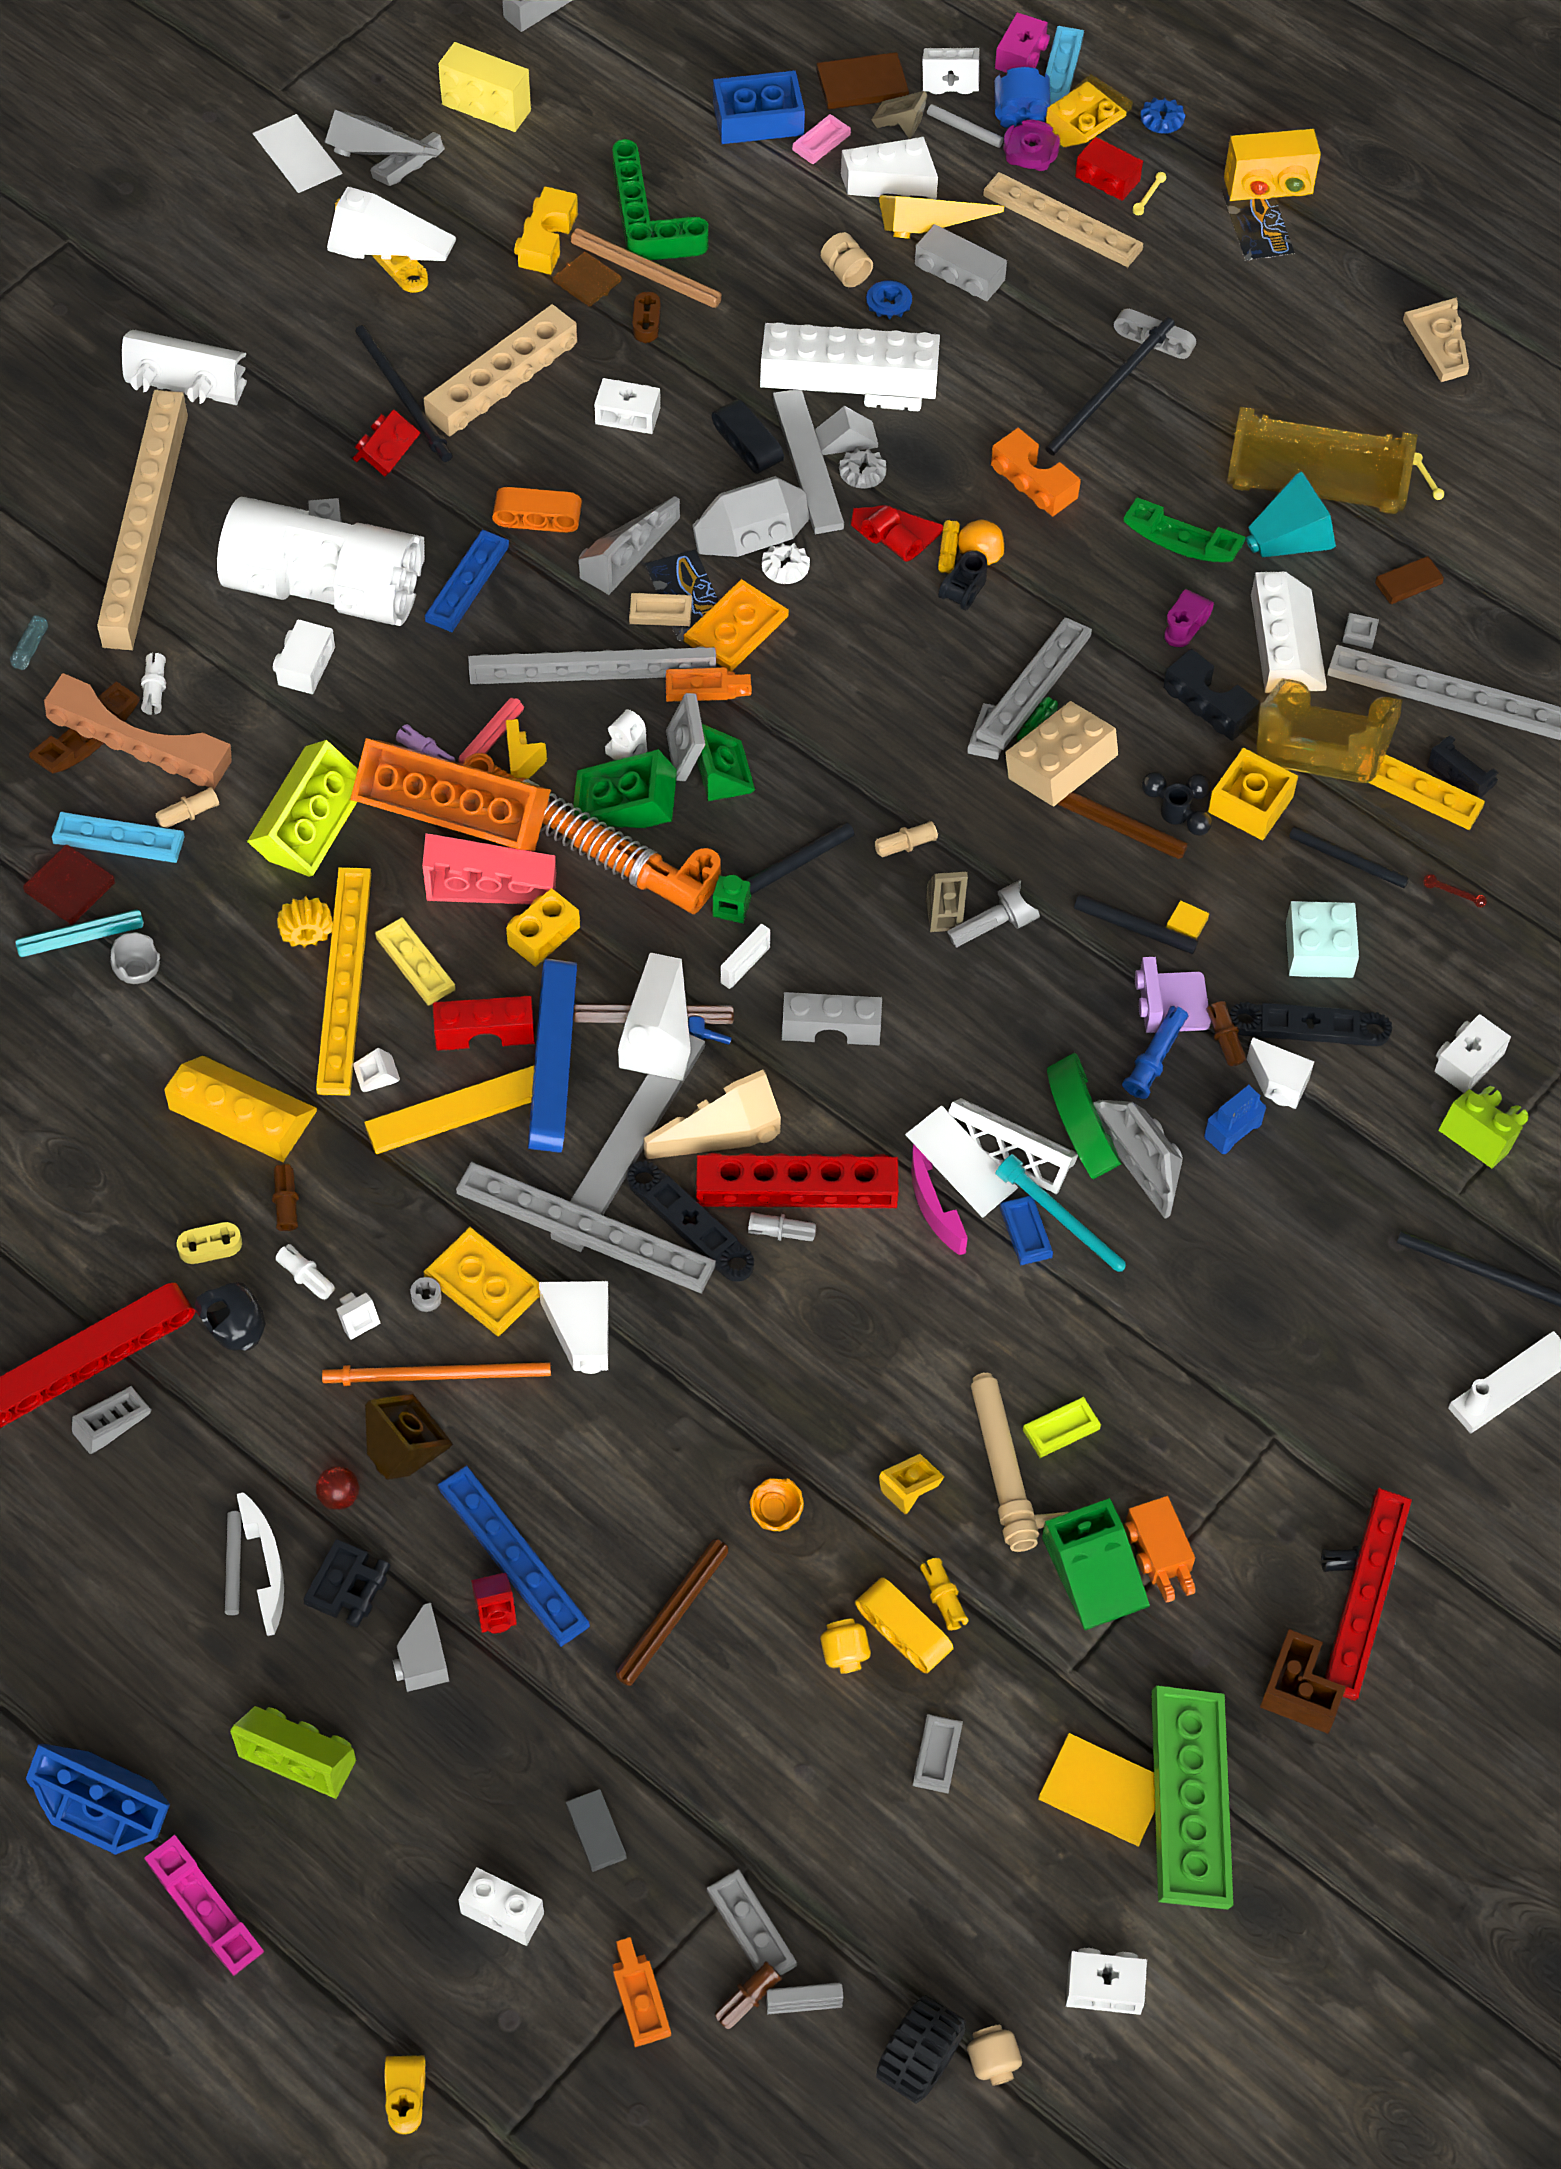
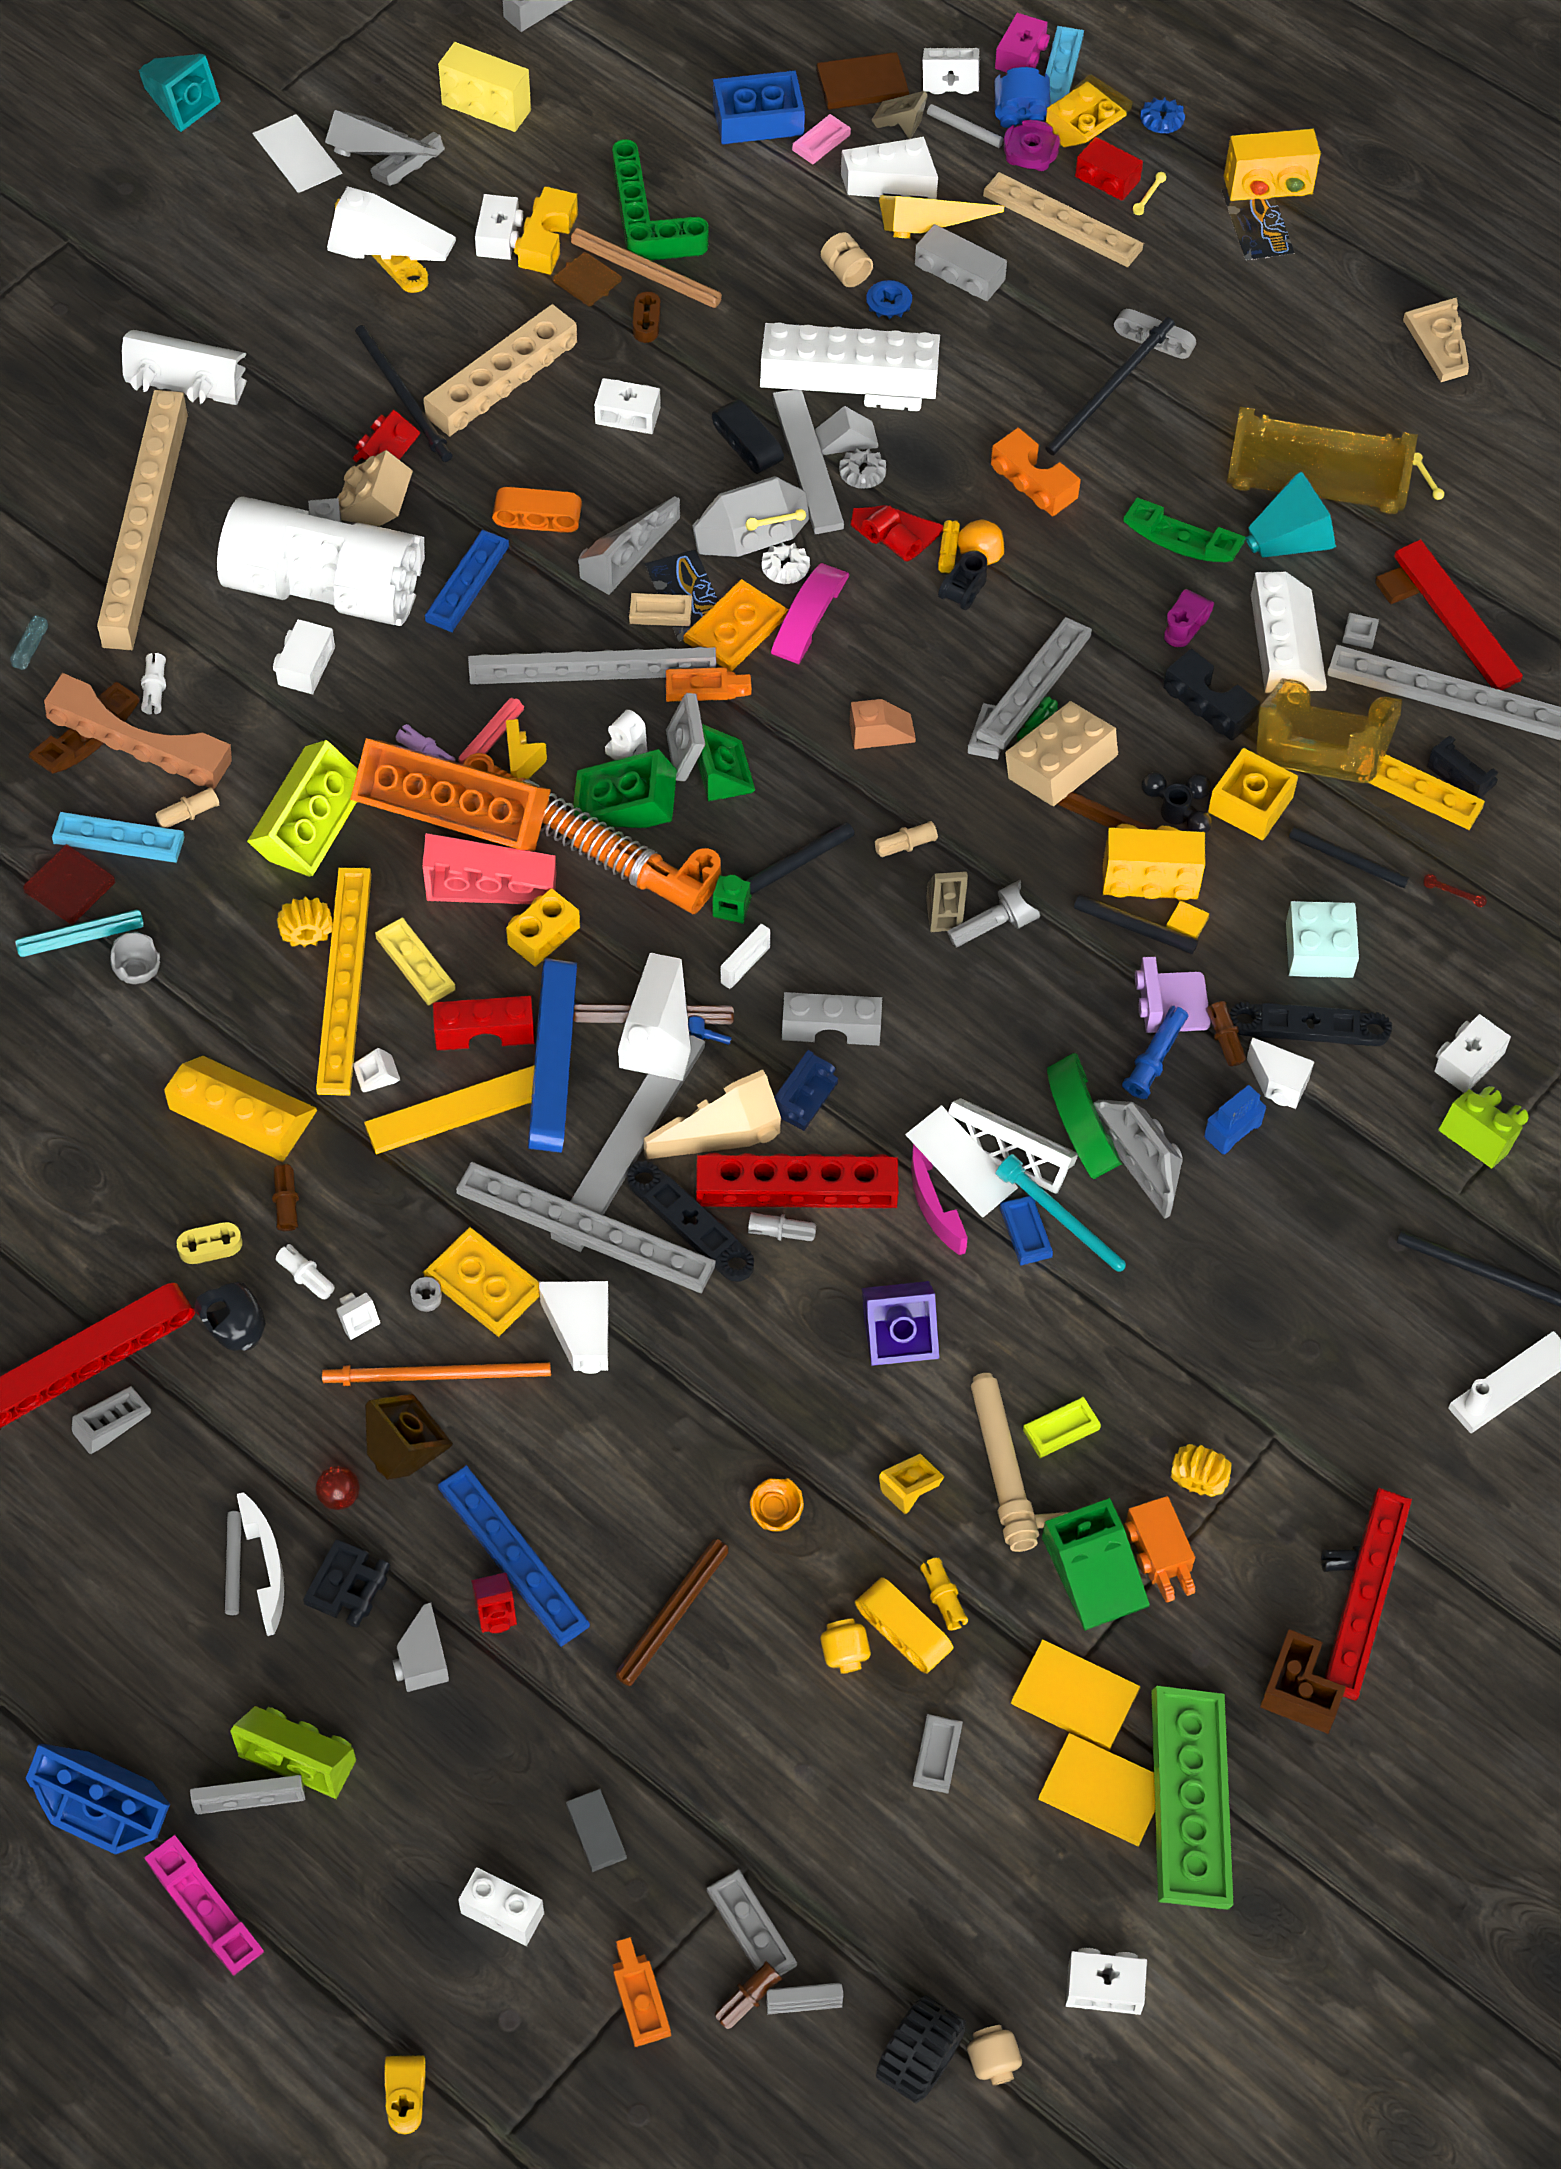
none -> teal slope [138,54,221,132]
none -> light grey tile [190,1775,306,1814]
none -> tan slope [337,450,413,526]
none -> white brick [475,194,523,260]
none -> light yellow hinge [745,509,806,531]
none -> dark pink slope [771,563,849,664]
none -> dark blue hinge [774,1050,838,1131]
none -> nougat slope [849,699,916,749]
none -> dark purple slope [862,1281,939,1366]
none -> yellow tile [1011,1639,1140,1751]
none -> yellow piece [1103,824,1205,901]
none -> yellow gear [1171,1444,1232,1497]
none -> red tile [1394,539,1523,690]

